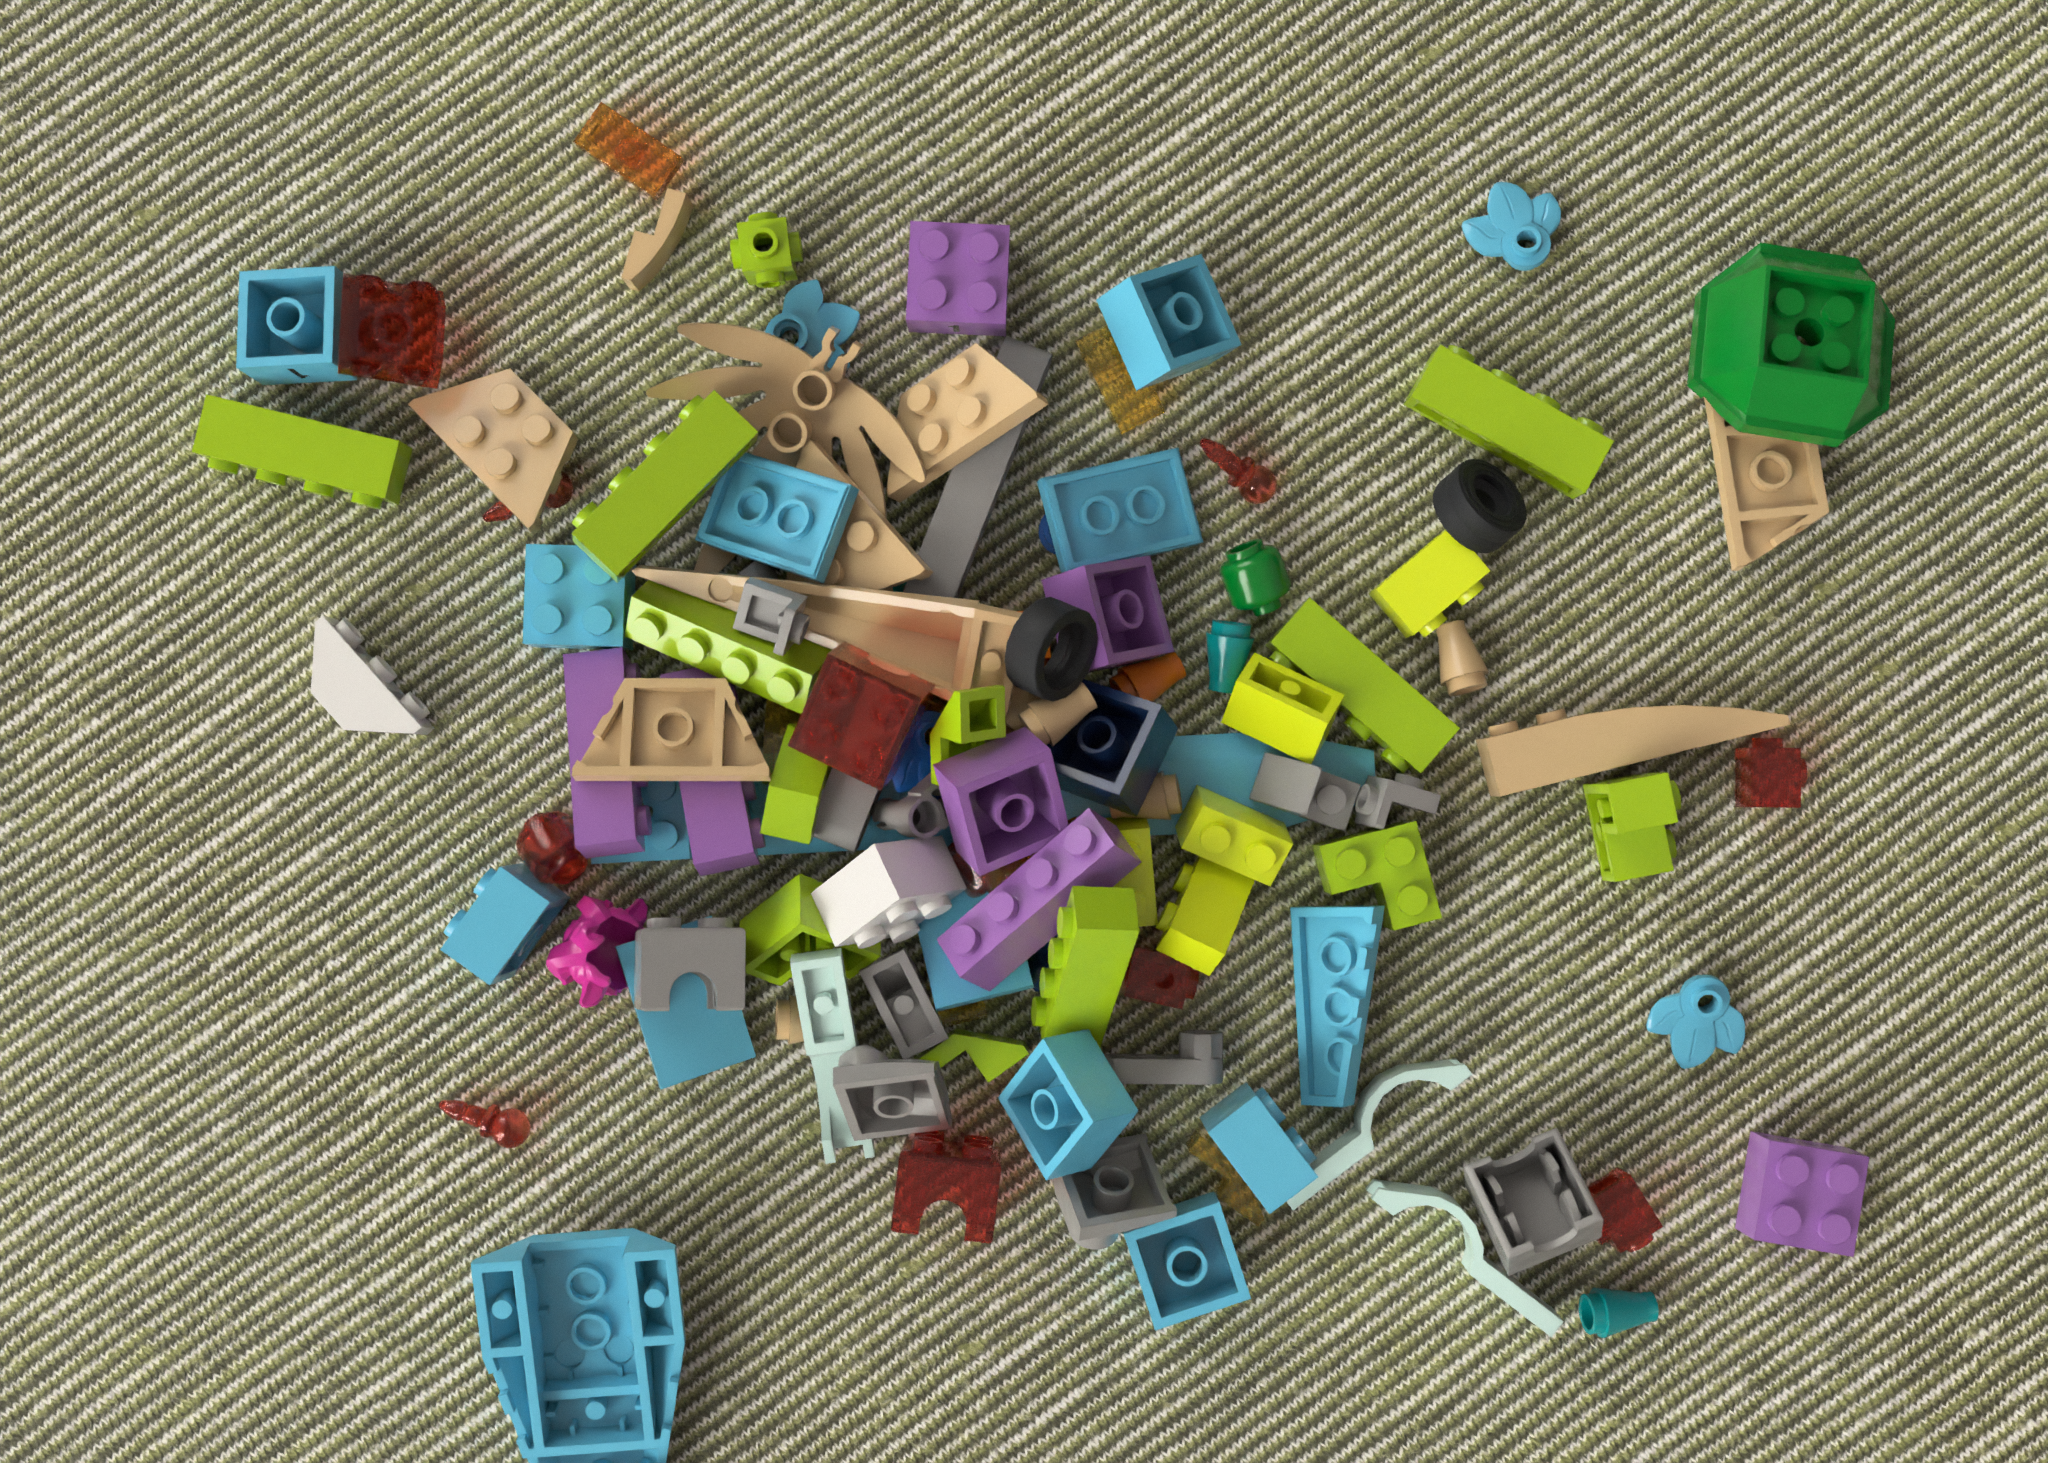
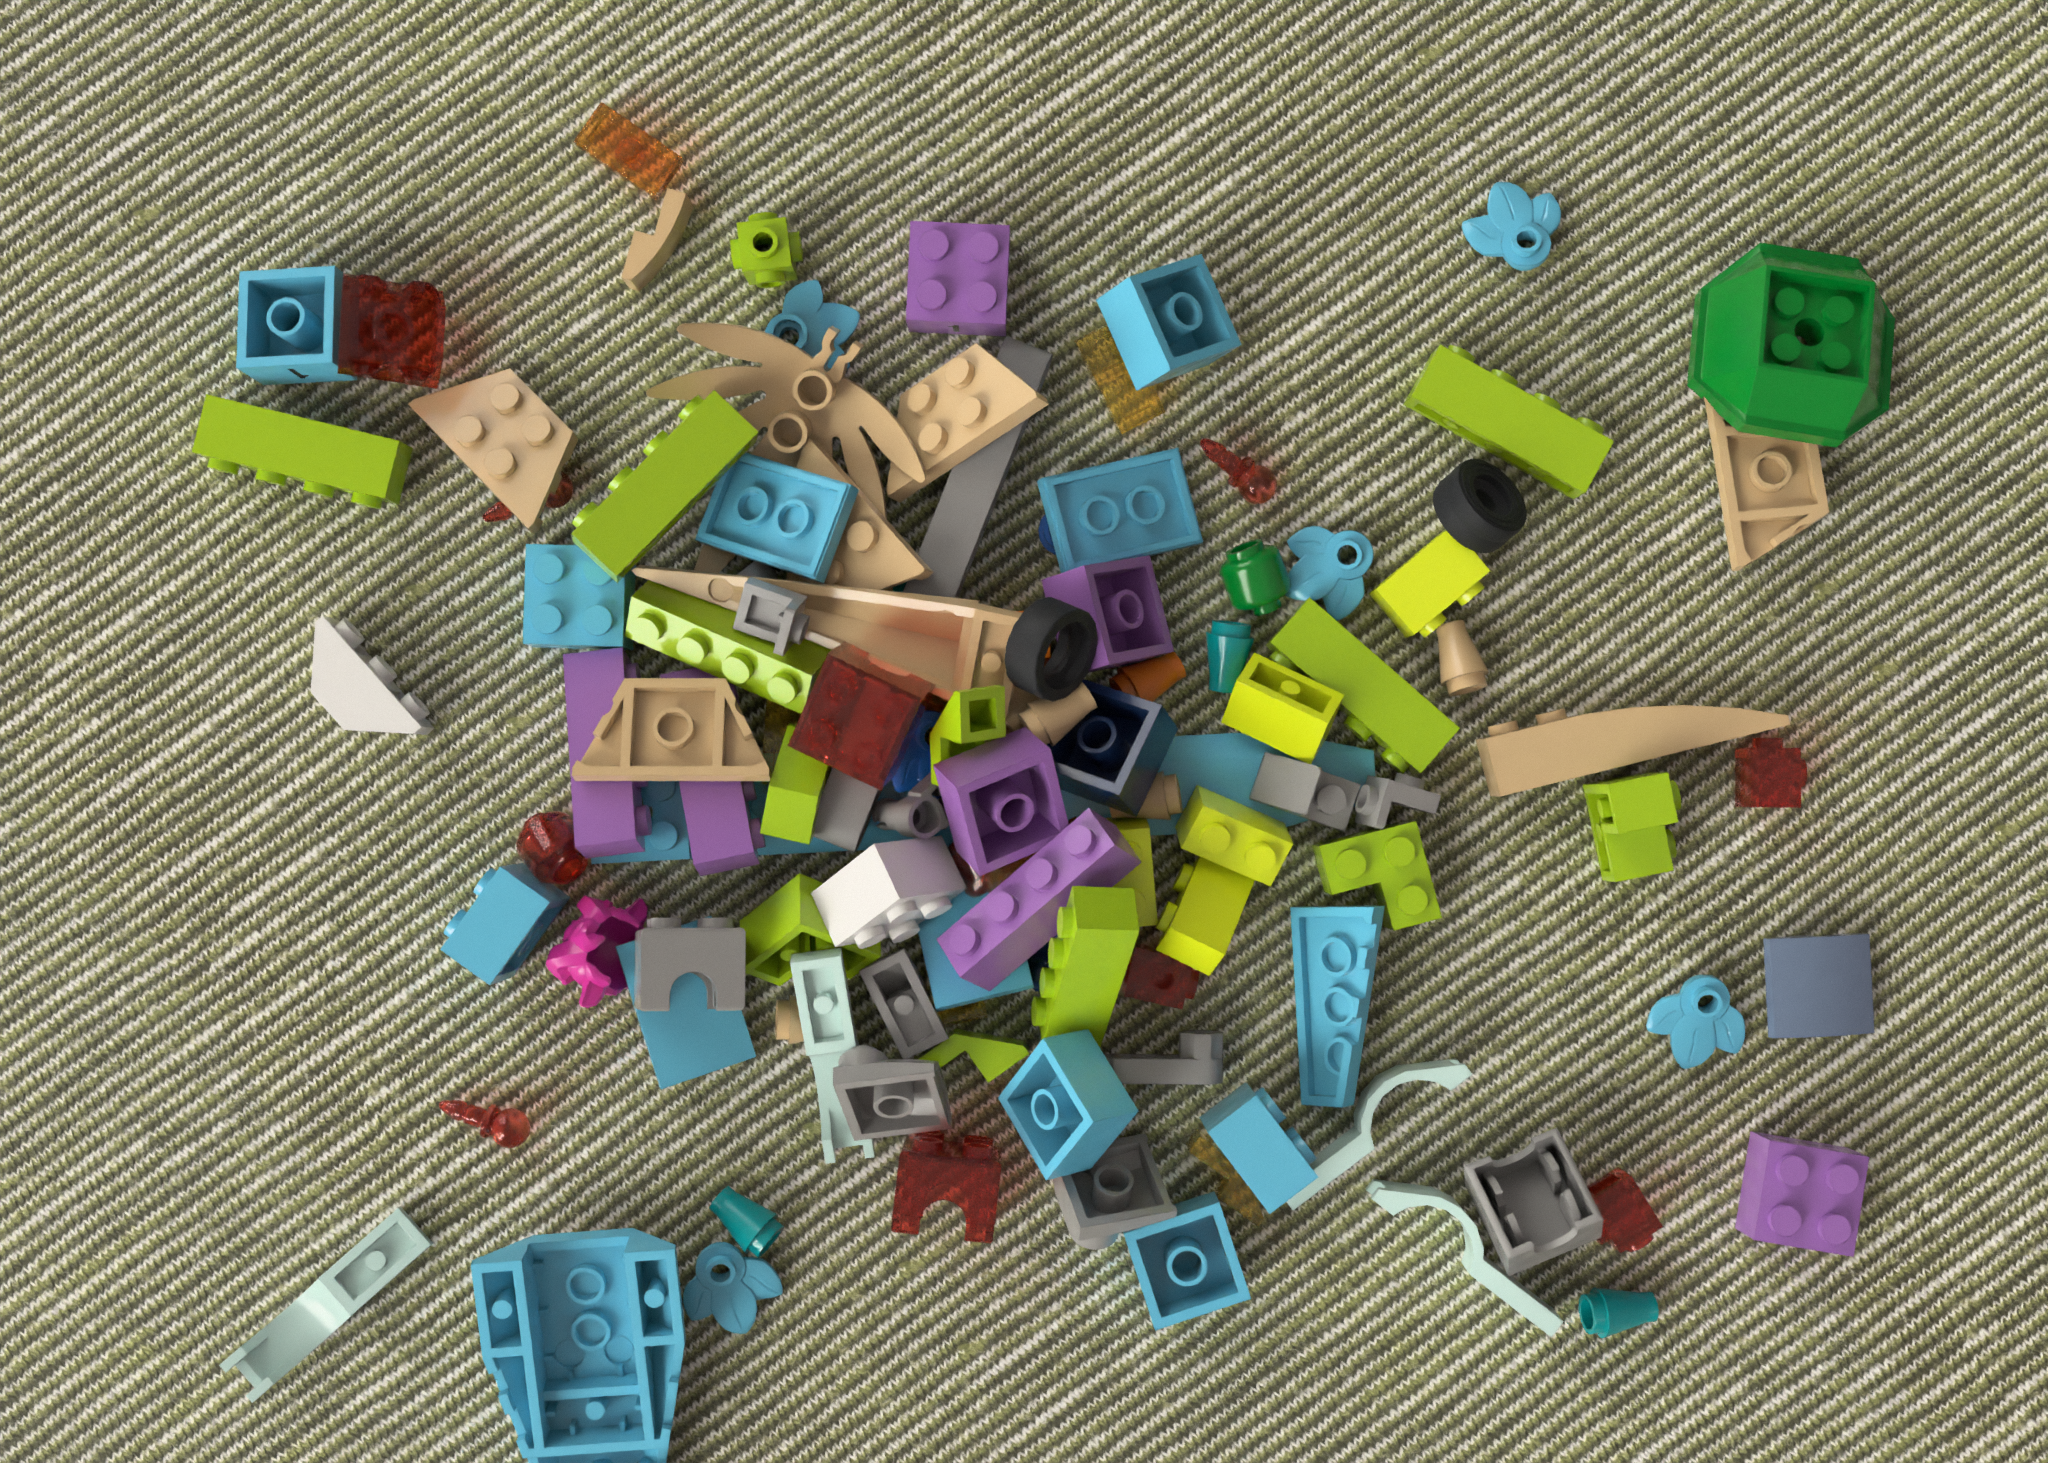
none -> light aqua piece [219,1207,433,1403]
none -> medium azure plate [683,1242,783,1334]
none -> teal cone [709,1186,784,1258]
none -> medium azure plate [1285,526,1374,621]
none -> sand blue slope [1763,933,1875,1038]

